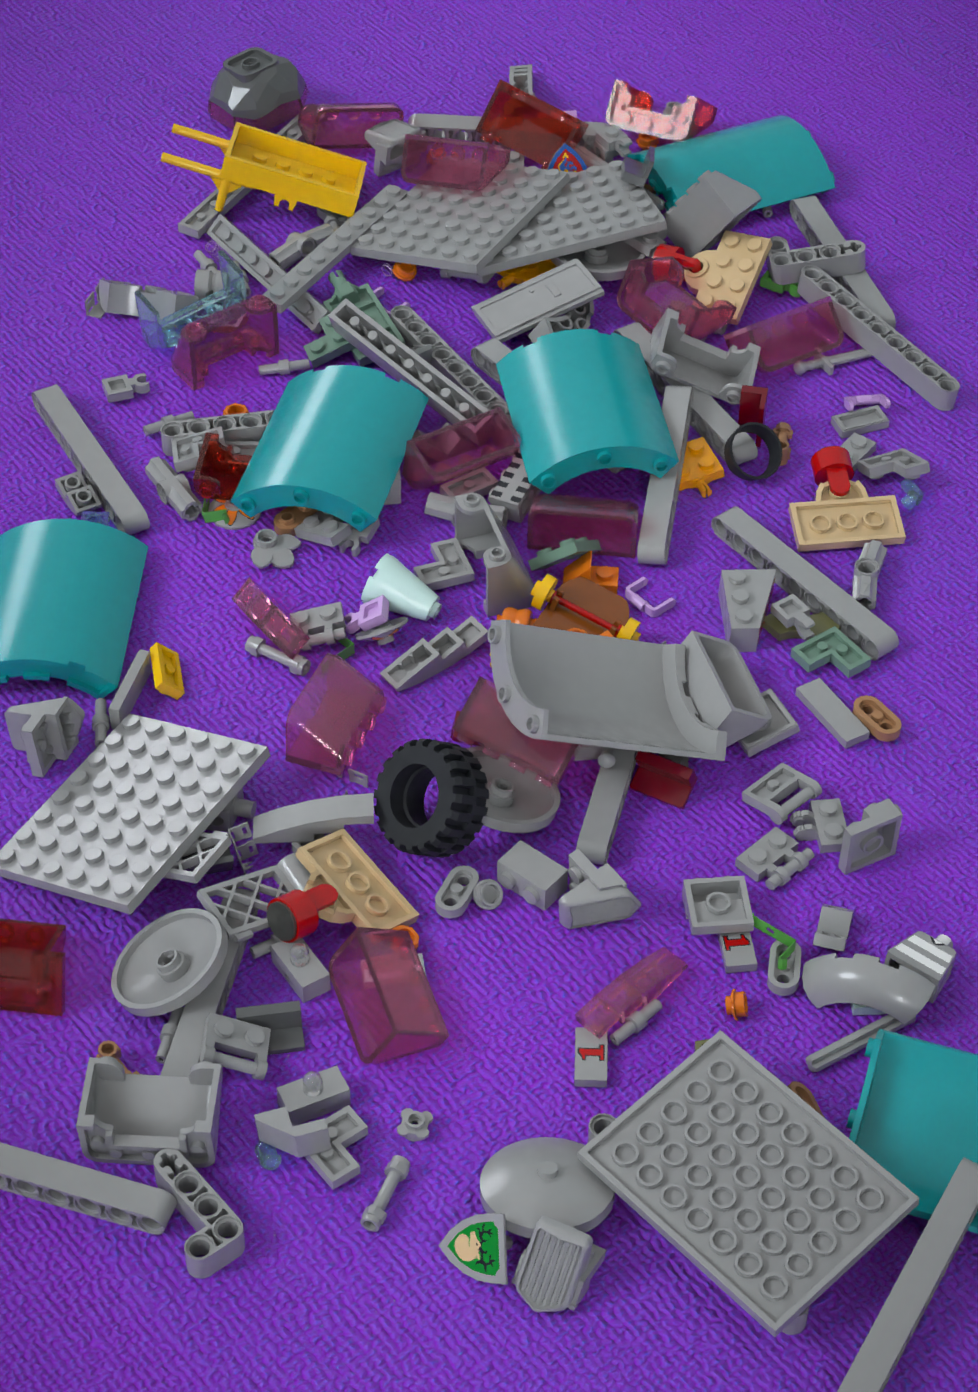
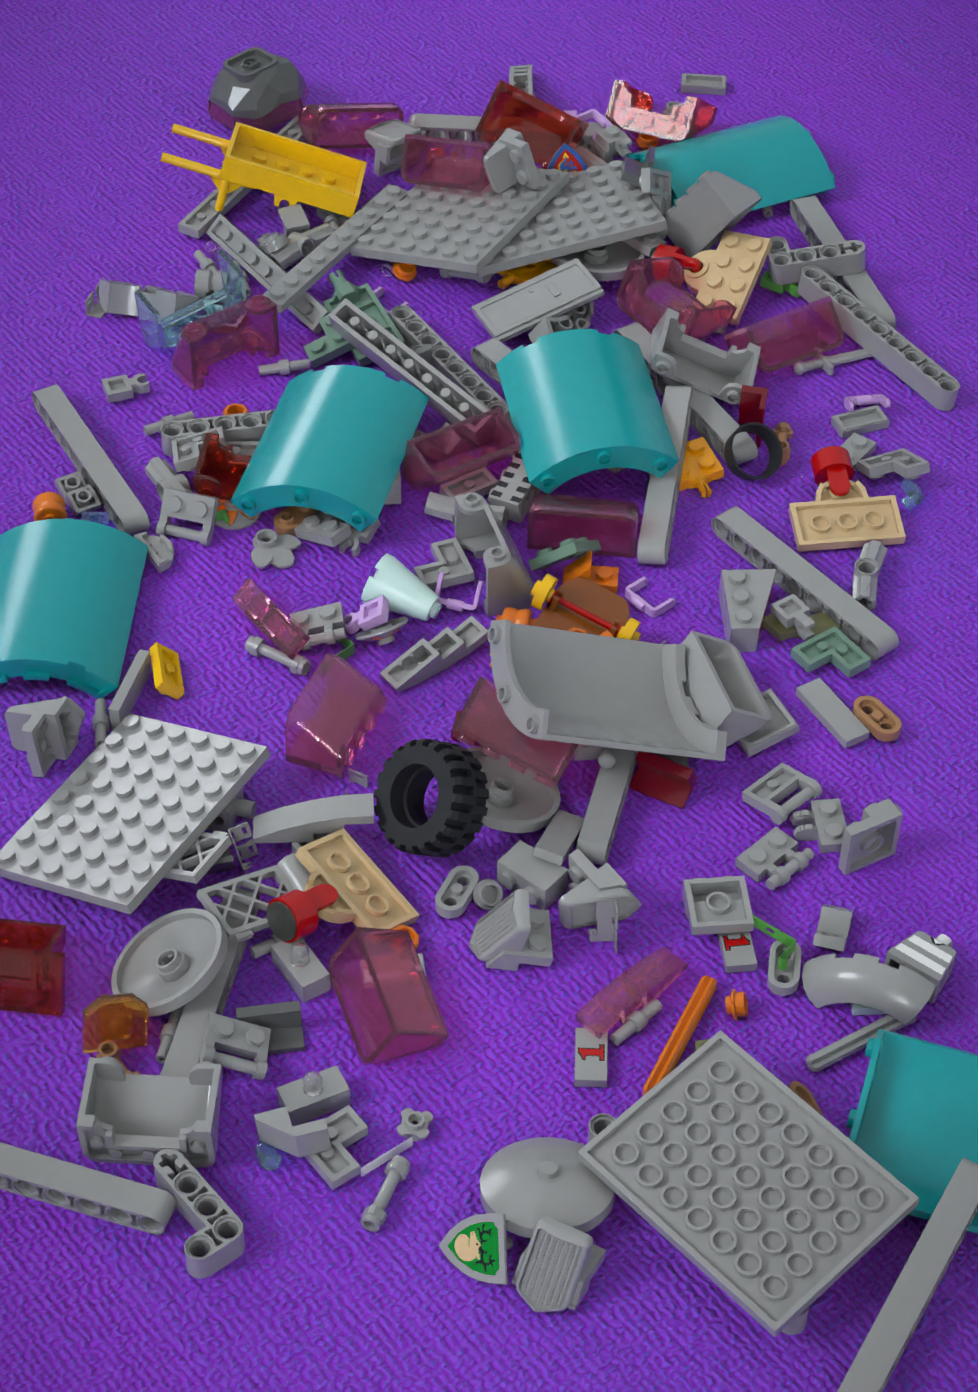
none -> orange piece [32,492,67,521]
none -> clear orange piece [81,993,149,1054]
none -> light grey plate [134,532,175,573]
none -> light grey plate [156,487,219,546]
none -> light grey plate [256,231,288,254]
none -> light grey panel [278,204,310,239]
none -> white sticker [360,1137,413,1177]
none -> lavender piece [435,572,483,612]
none -> light grey piece [469,889,553,971]
none -> light grey piece [483,128,542,193]
none -> light grey tile [532,809,584,866]
none -> lavender piece [573,109,613,140]
none -> light grey piece [588,899,618,954]
none -> light grey plate [639,168,671,218]
none -> orange axle [643,975,717,1095]
none -> light grey tile [680,73,727,95]

